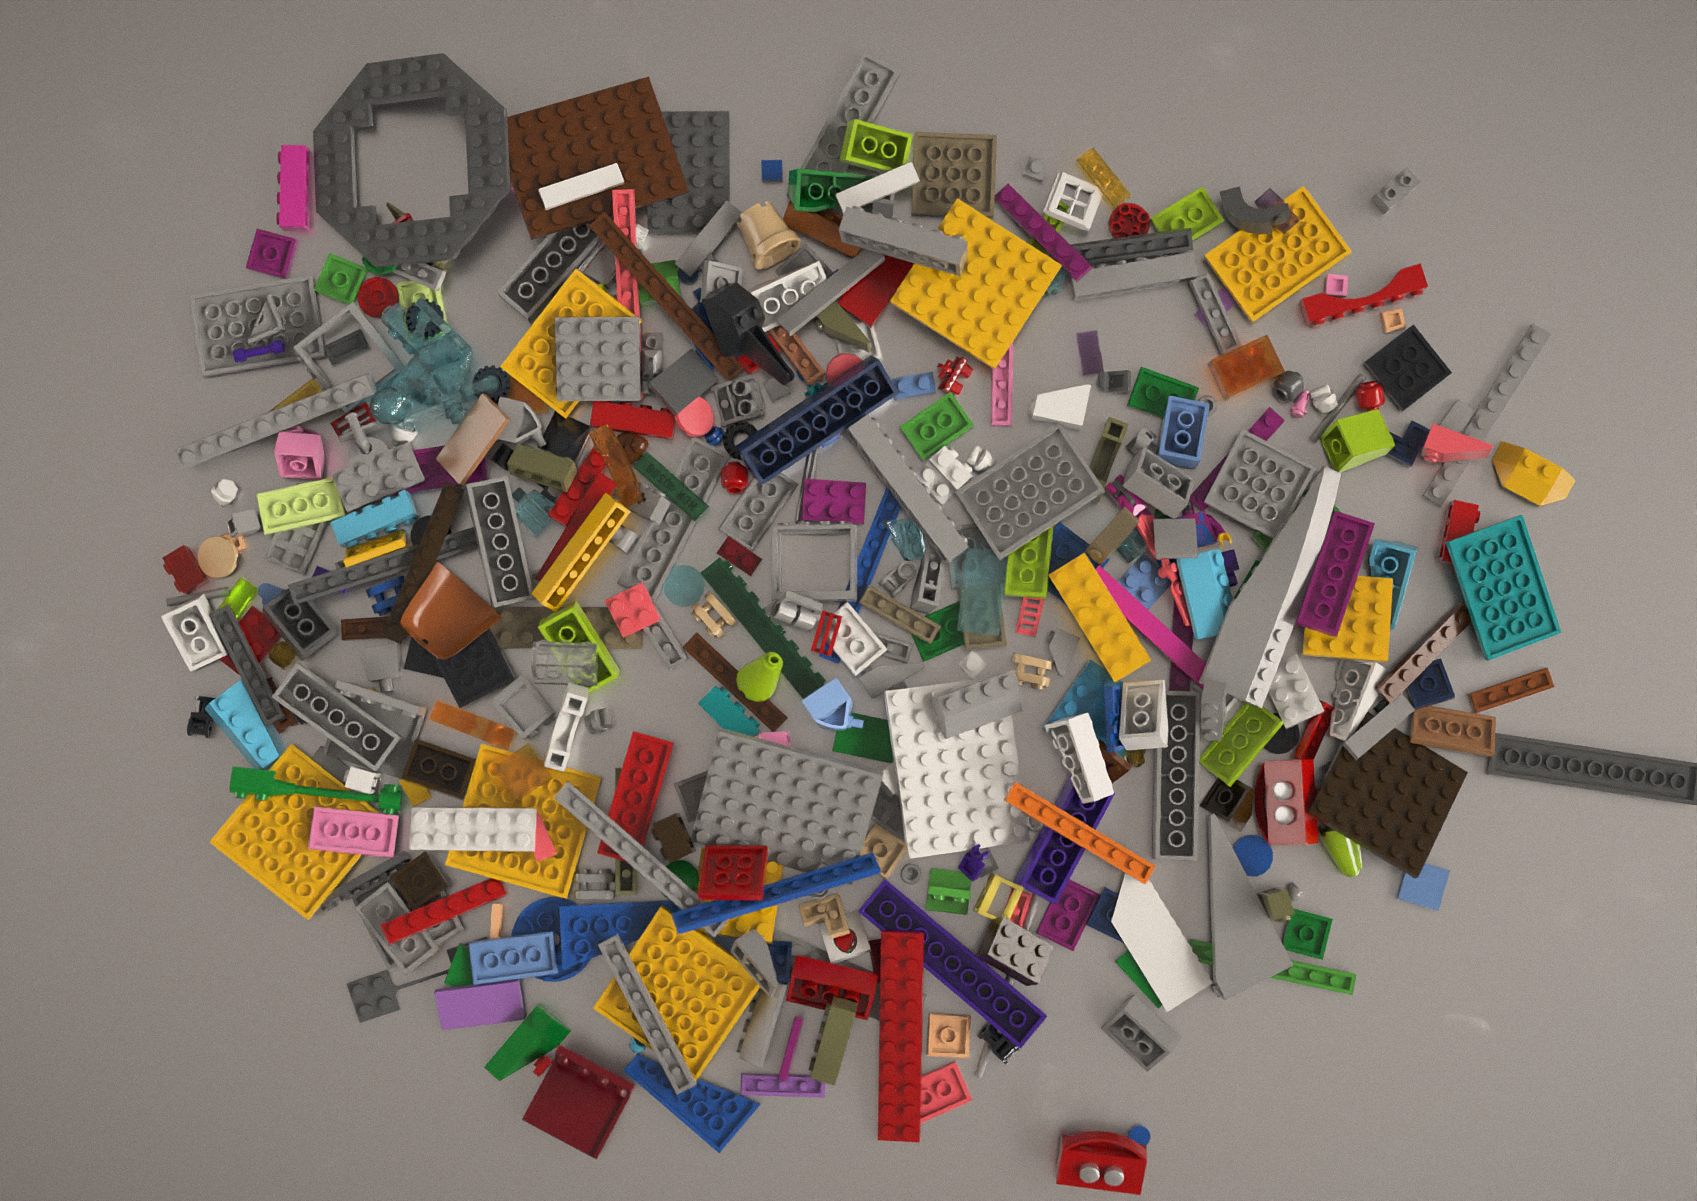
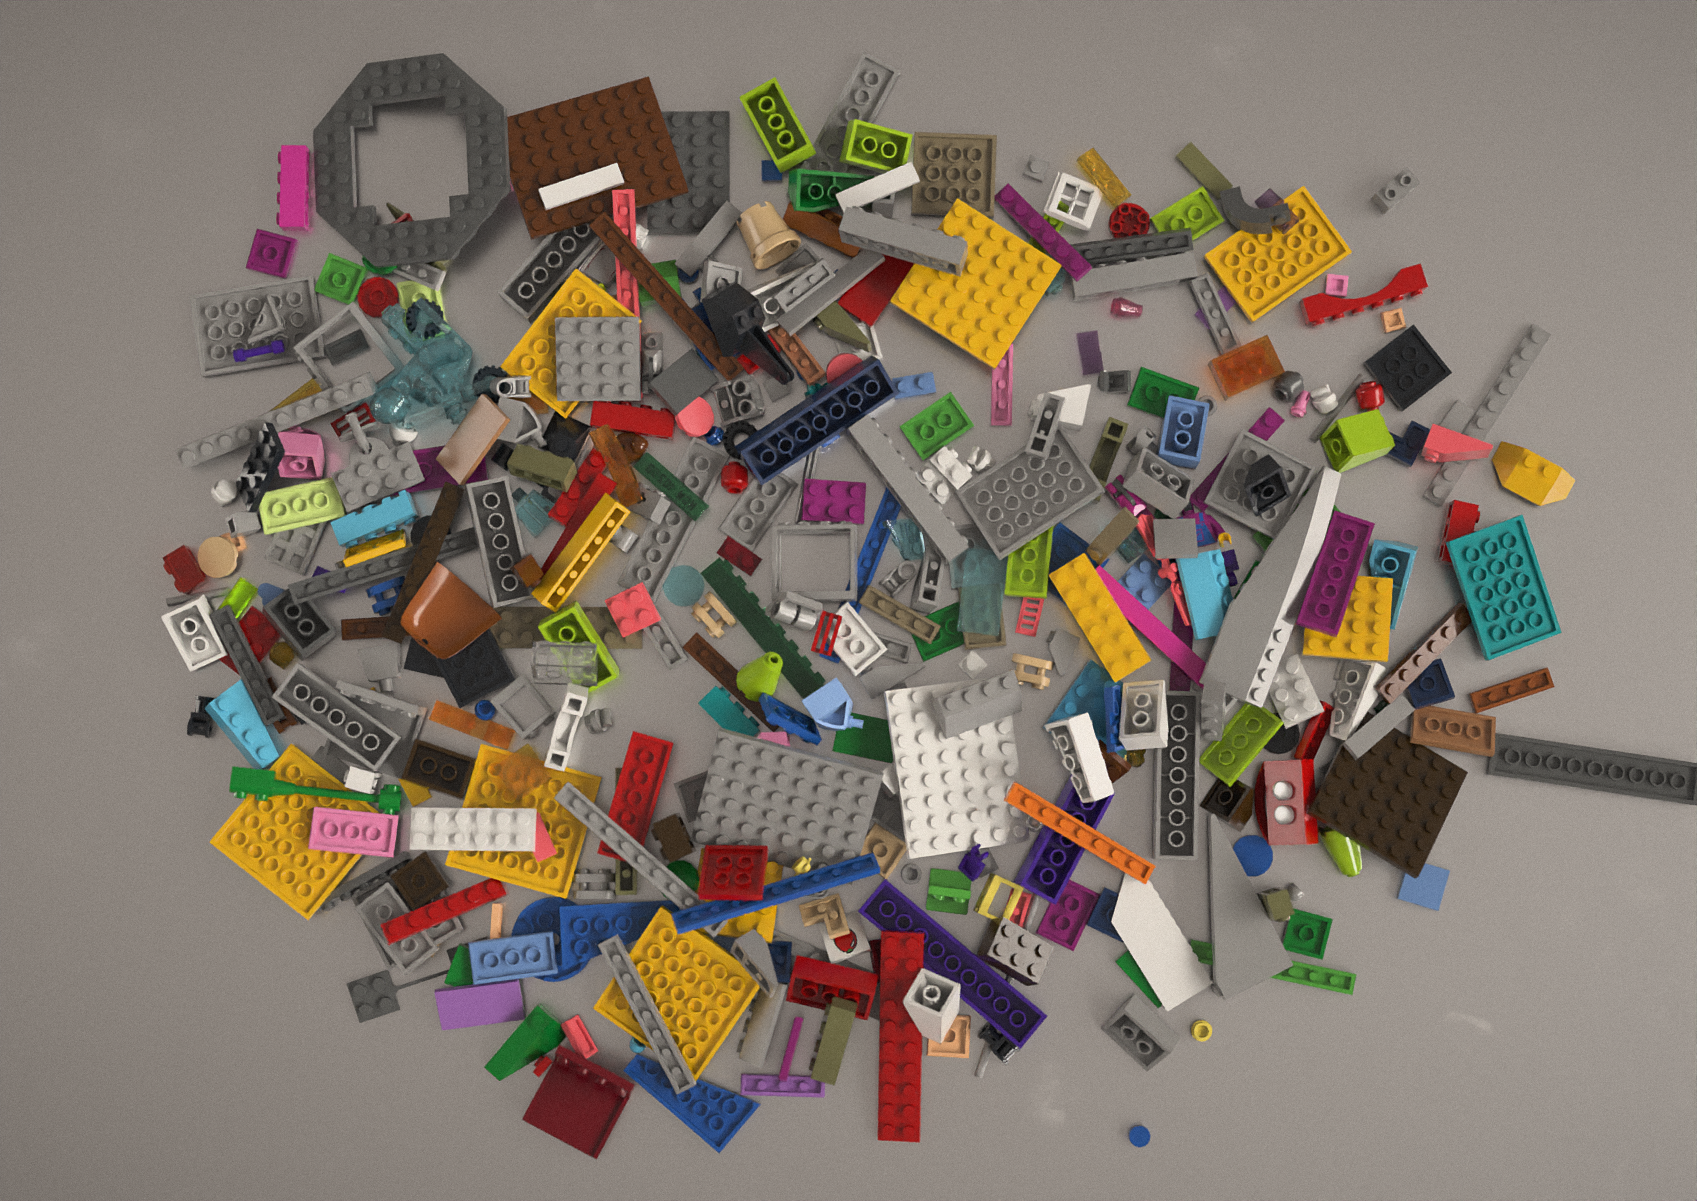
coral tile [921,1061,972,1123] -> none
red hips [937,357,973,395] -> none
red piece [1056,1131,1147,1195] -> none
none -> black plate [236,422,285,513]
none -> blue plate [474,700,496,720]
none -> light grey piece [490,375,531,398]
none -> reddish brown slope [510,554,544,588]
none -> coral tile [561,1014,598,1059]
none -> lime brick [739,77,817,174]
none -> blue plate [759,692,822,746]
none -> light grey plate [773,258,835,313]
none -> light yellow plate [792,856,812,876]
none -> white slope [903,968,960,1044]
none -> light grey slope [1025,392,1065,461]
none -> clear pink cone [1111,297,1143,317]
none -> olive tile [1175,142,1233,201]
none -> light yellow plate [1191,1020,1212,1041]
none -> black slope [1243,454,1291,517]

